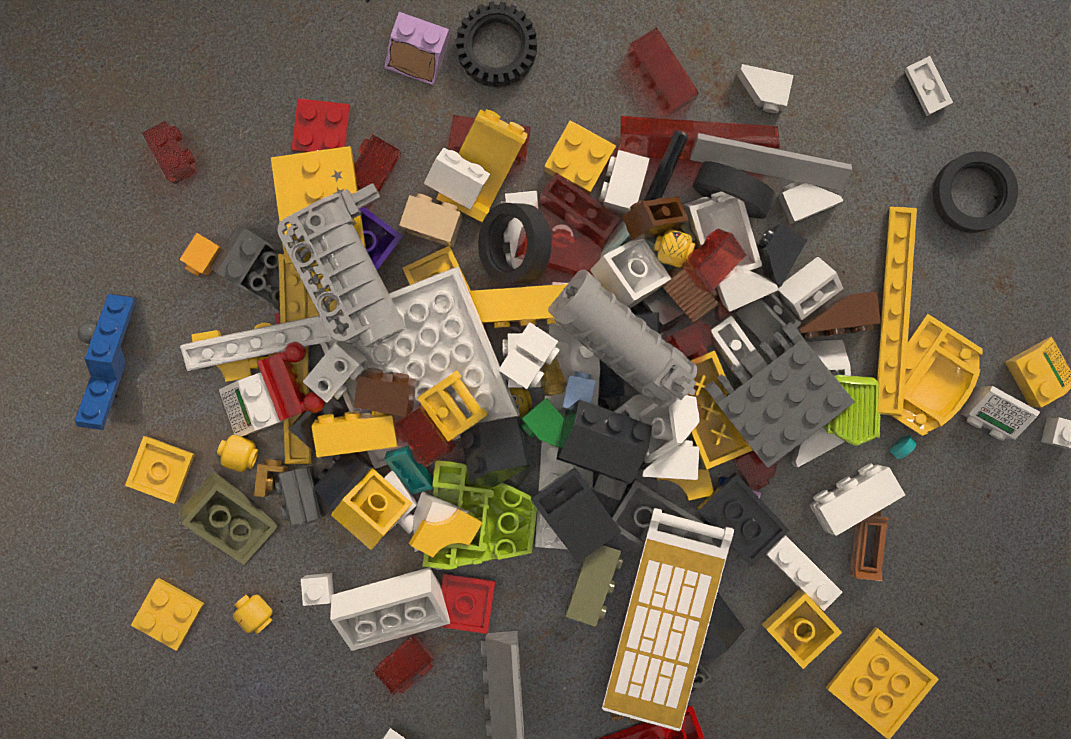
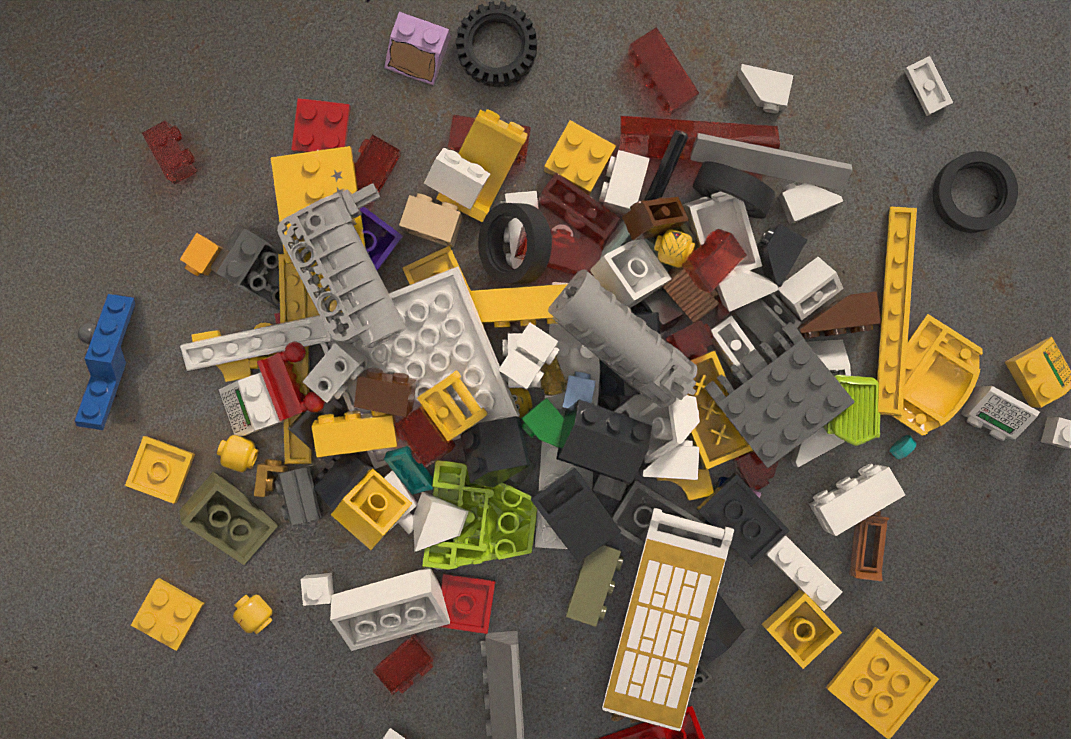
yellow tile [409,509,482,558] -> none

